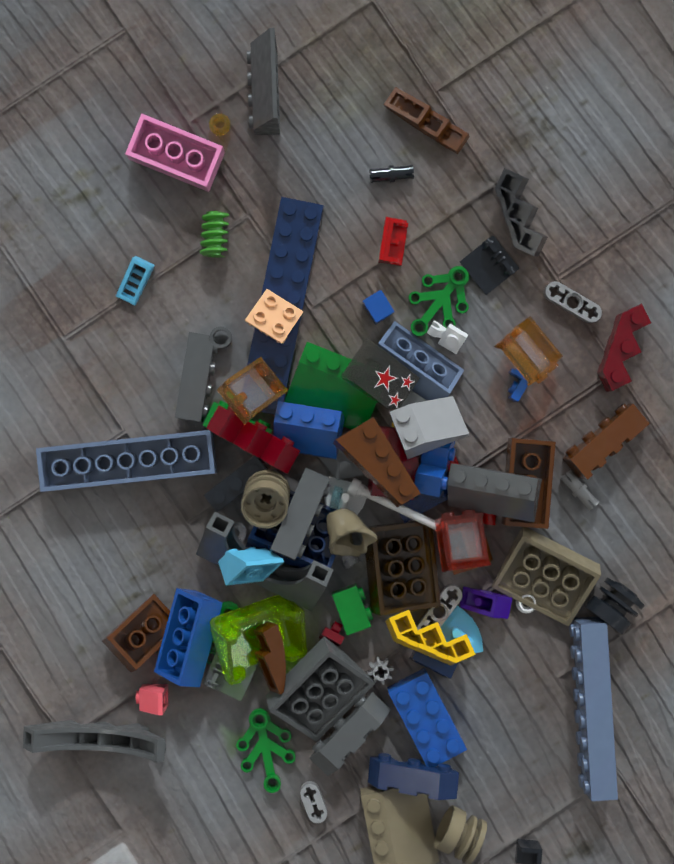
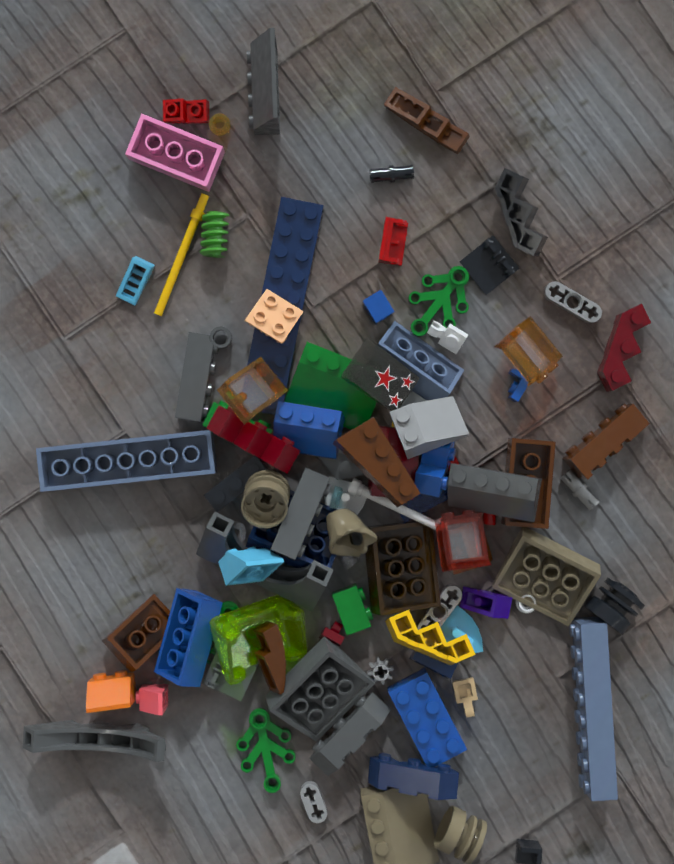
none -> orange slope [86,670,136,713]
none -> yellow bar [154,193,209,316]
none -> red slope [163,98,209,124]
none -> tan plate [452,677,478,718]

